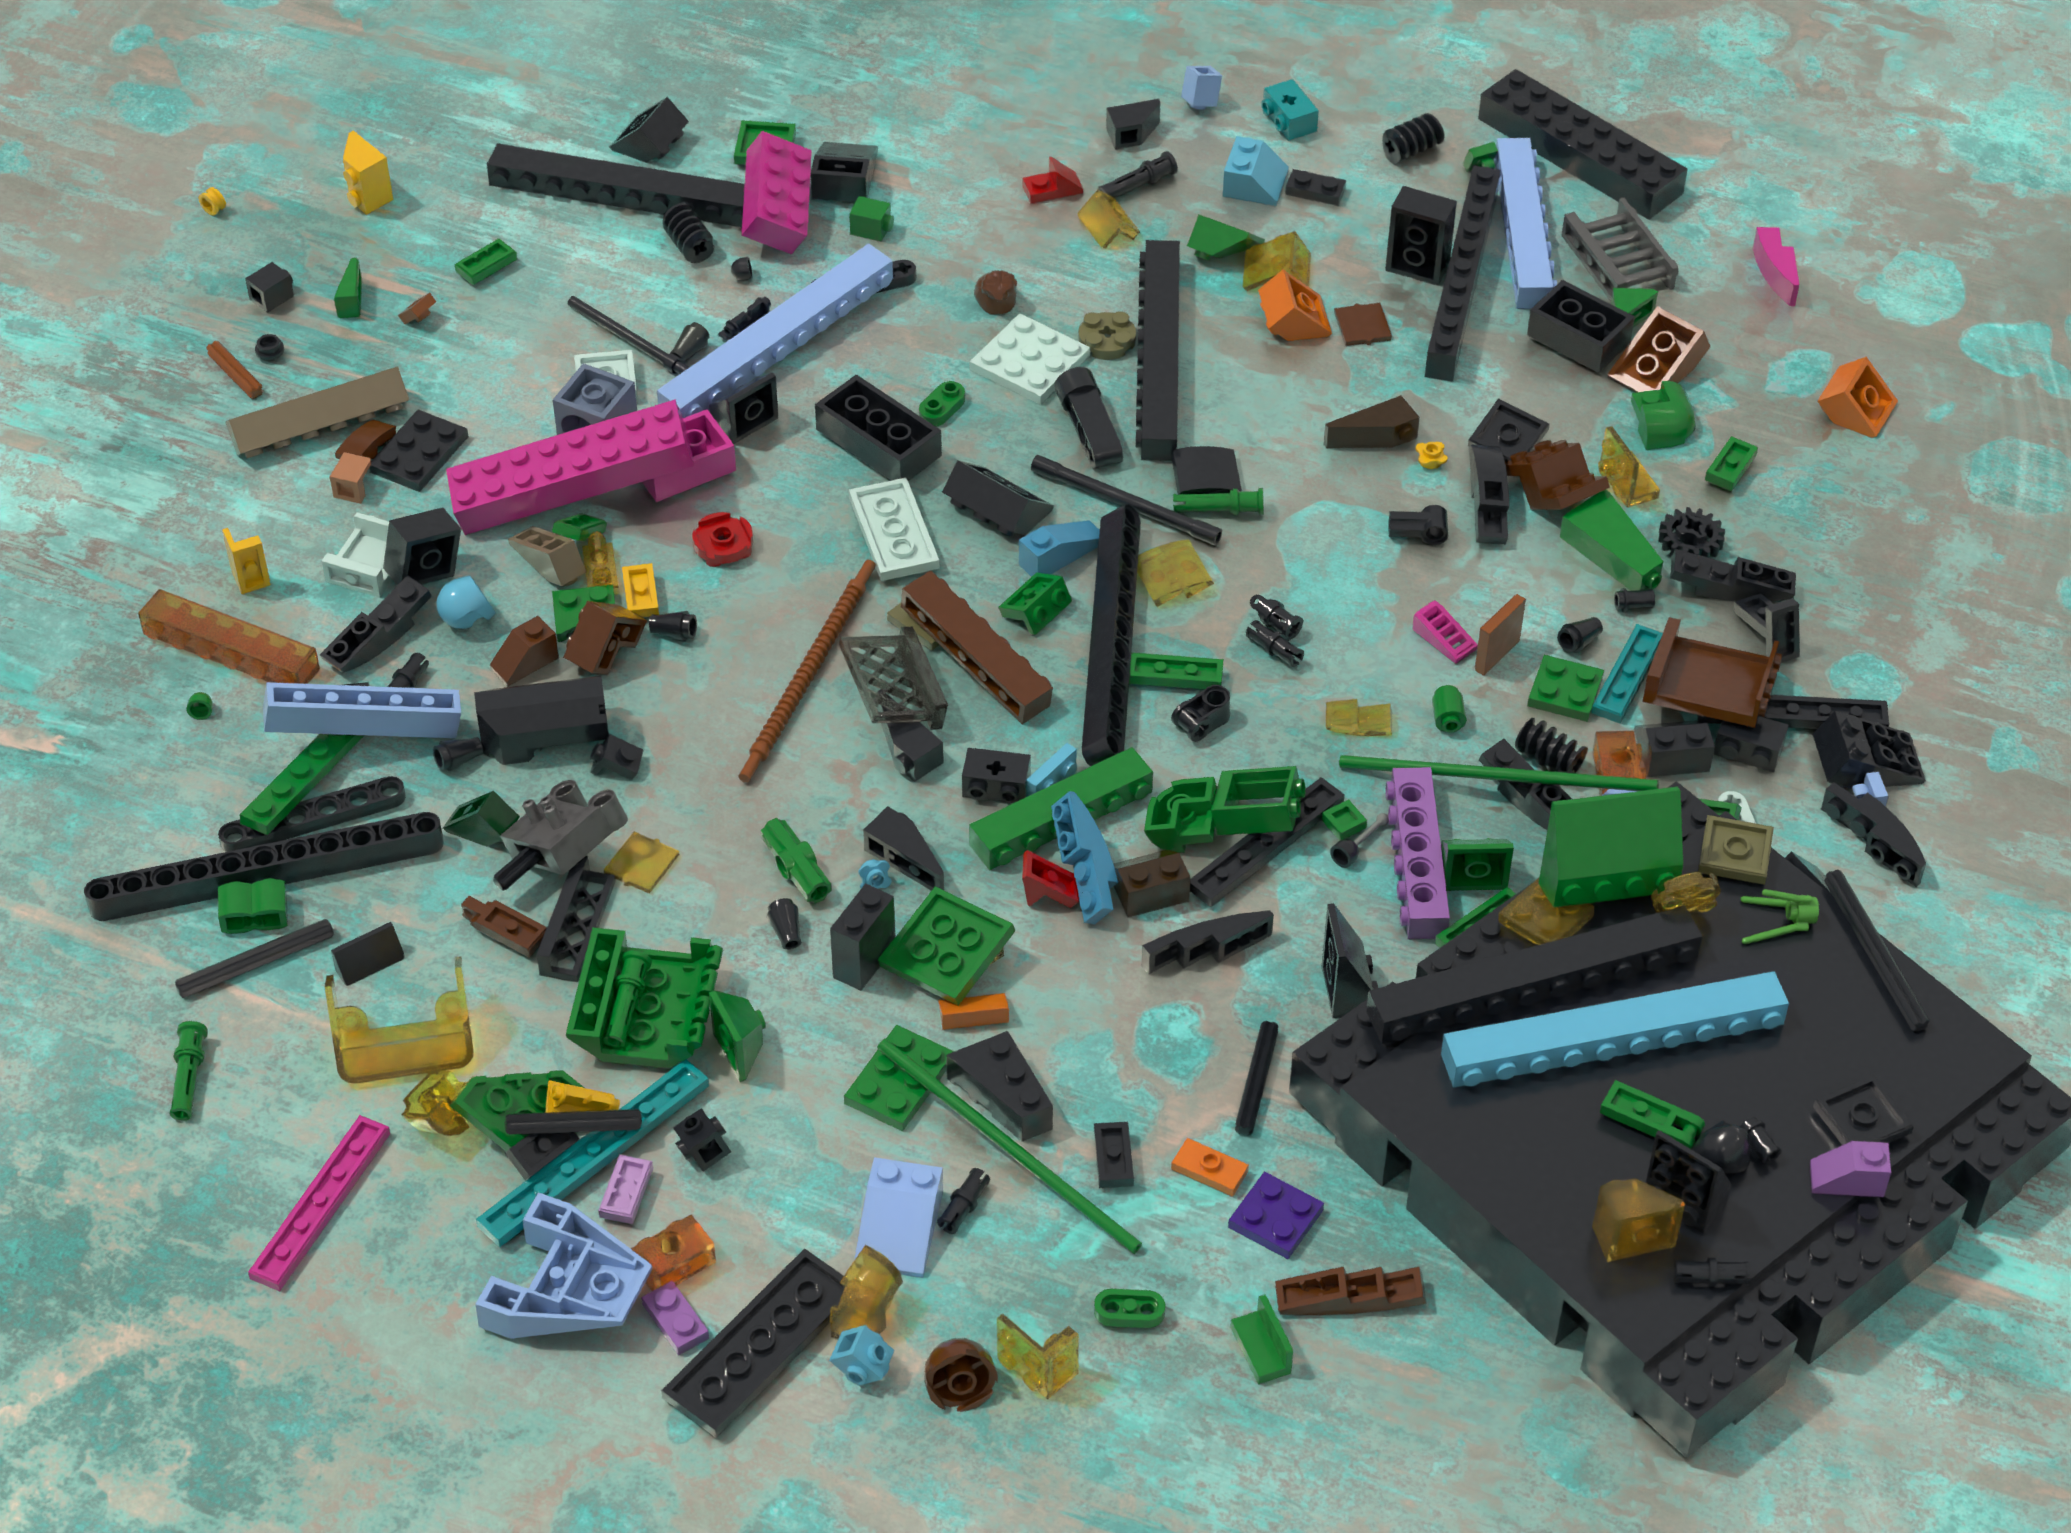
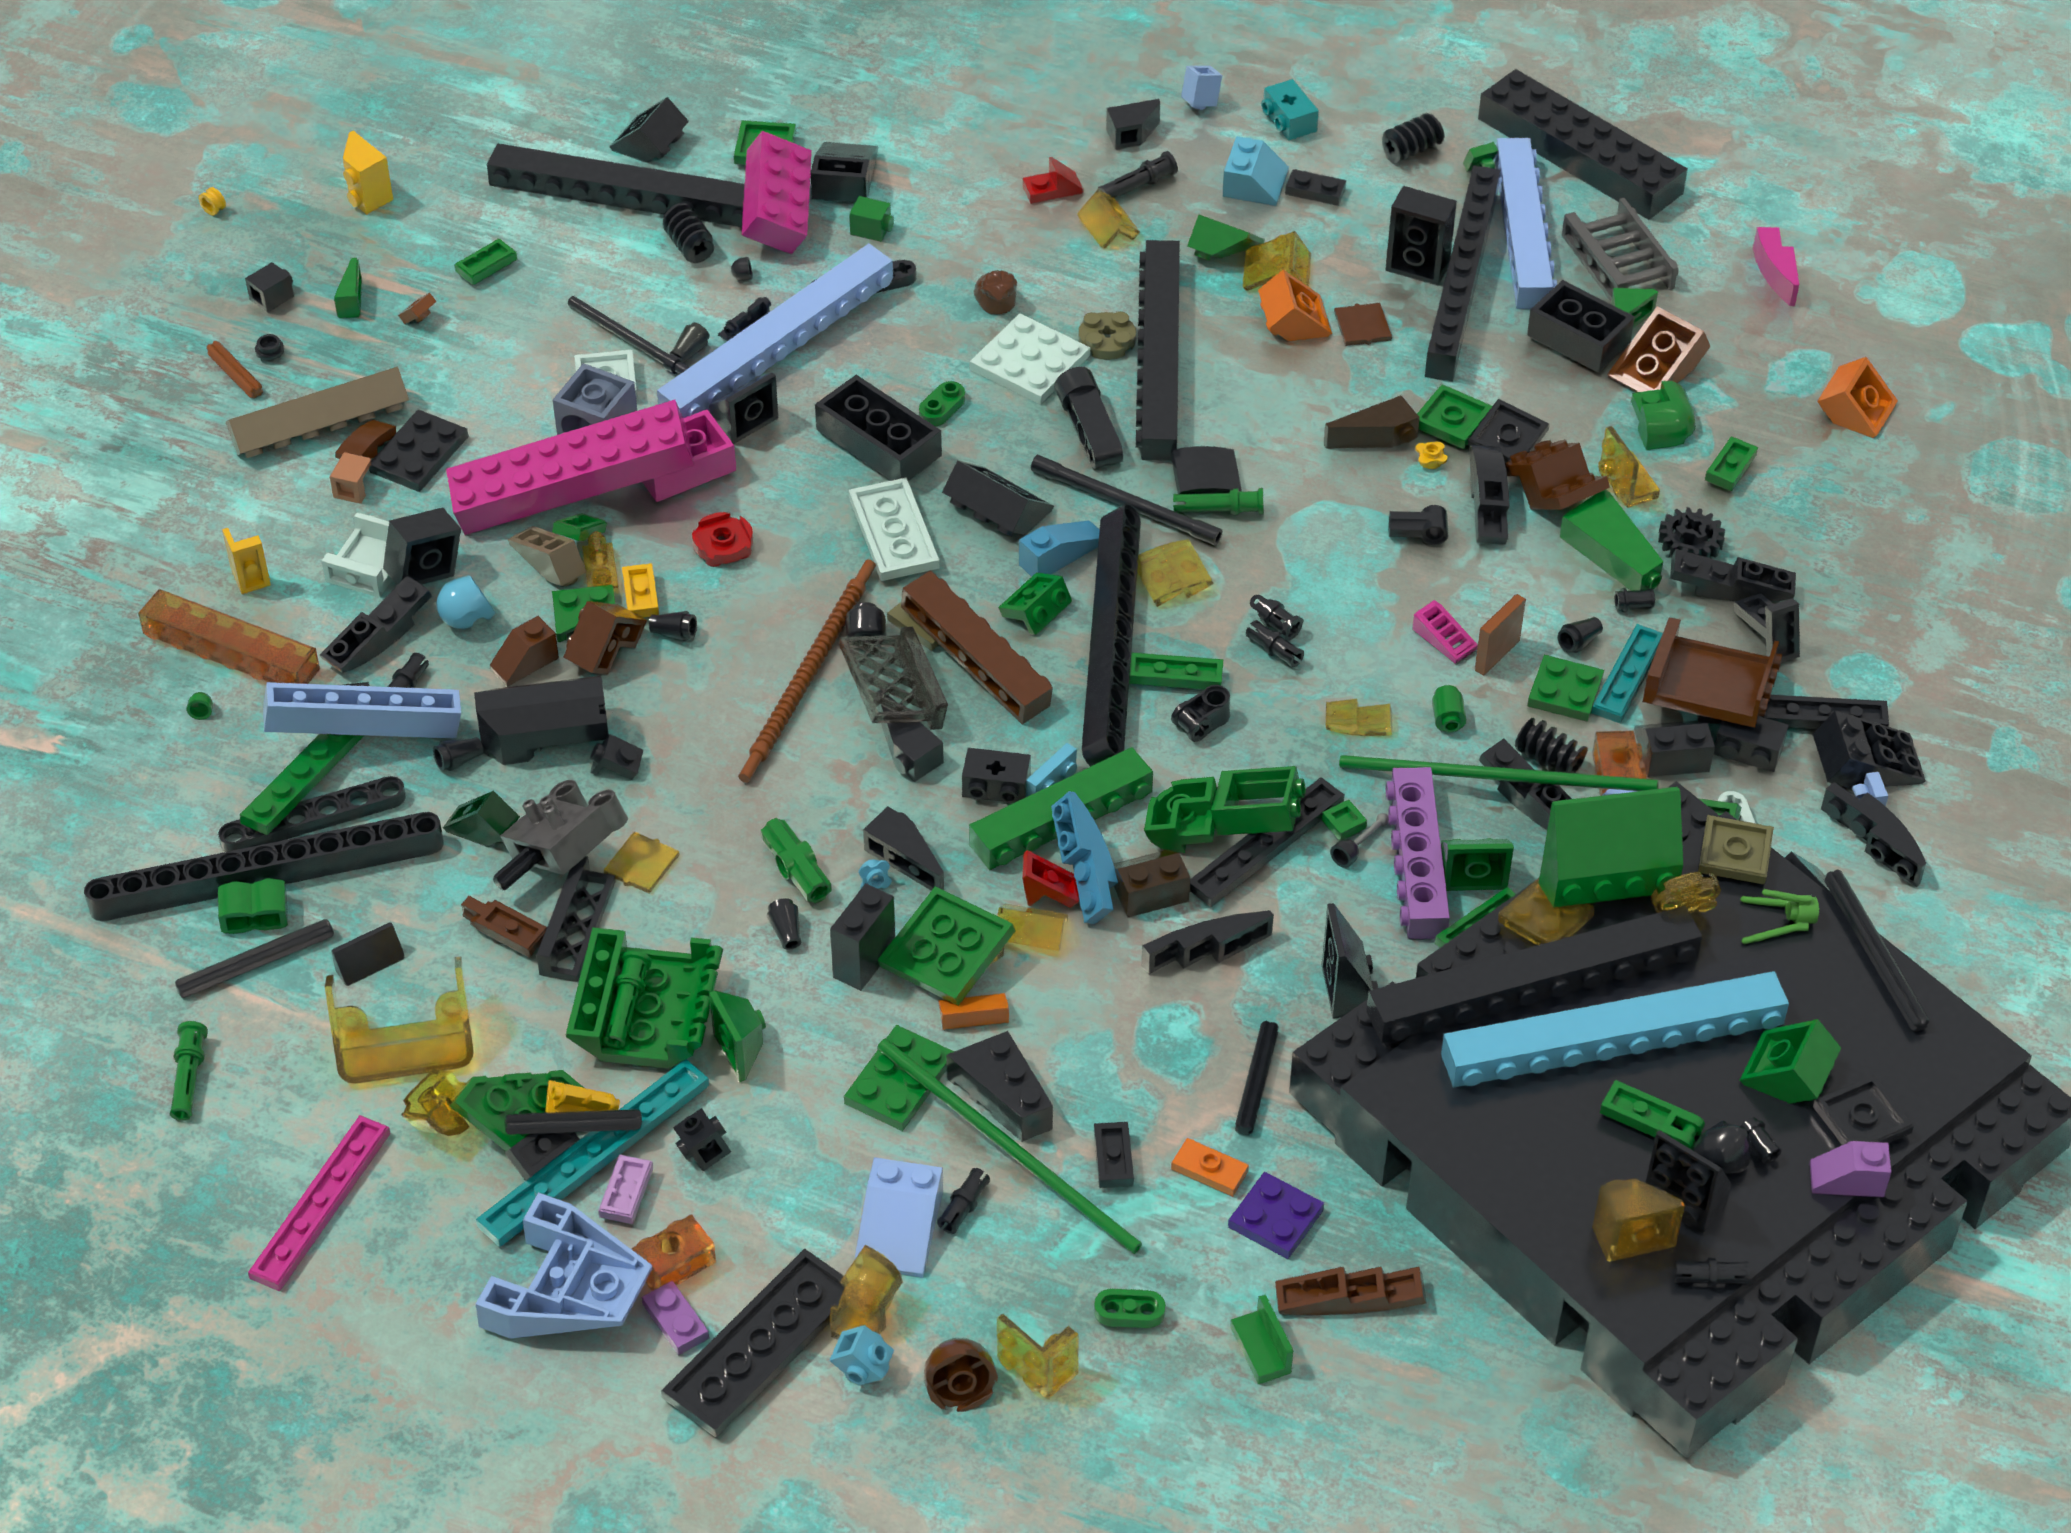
none -> black head [845,602,886,651]
none -> clear yellow panel [998,904,1069,951]
none -> green plate [1417,384,1492,449]
none -> green slope [1740,1019,1841,1104]

